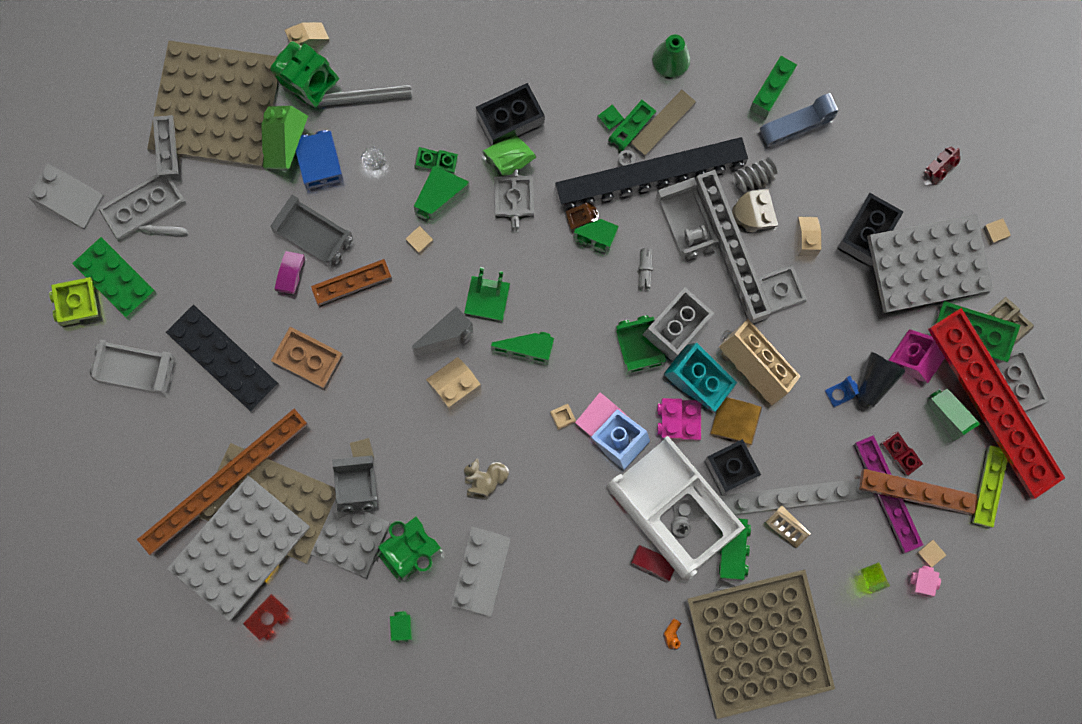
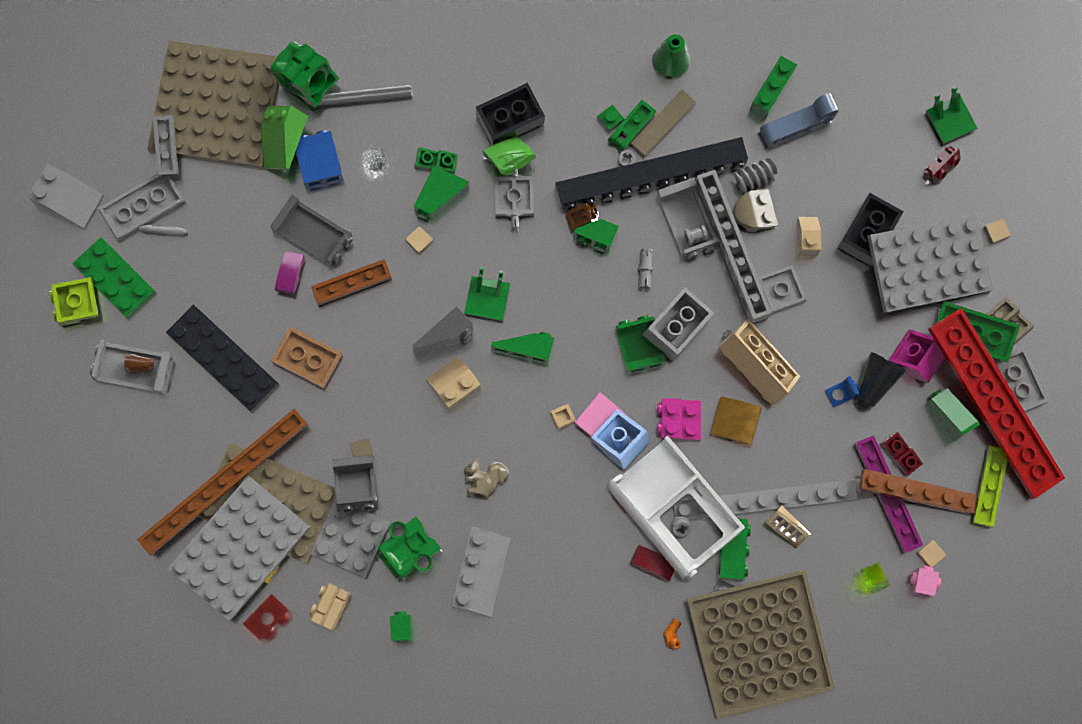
tan slope [285,23,329,48] -> none
teal slope [664,343,738,412] -> none
black brick [705,439,761,495] -> none
none -> reddish brown cone [124,354,154,373]
none -> tan brick [309,583,351,631]
none -> green plate [926,87,978,144]

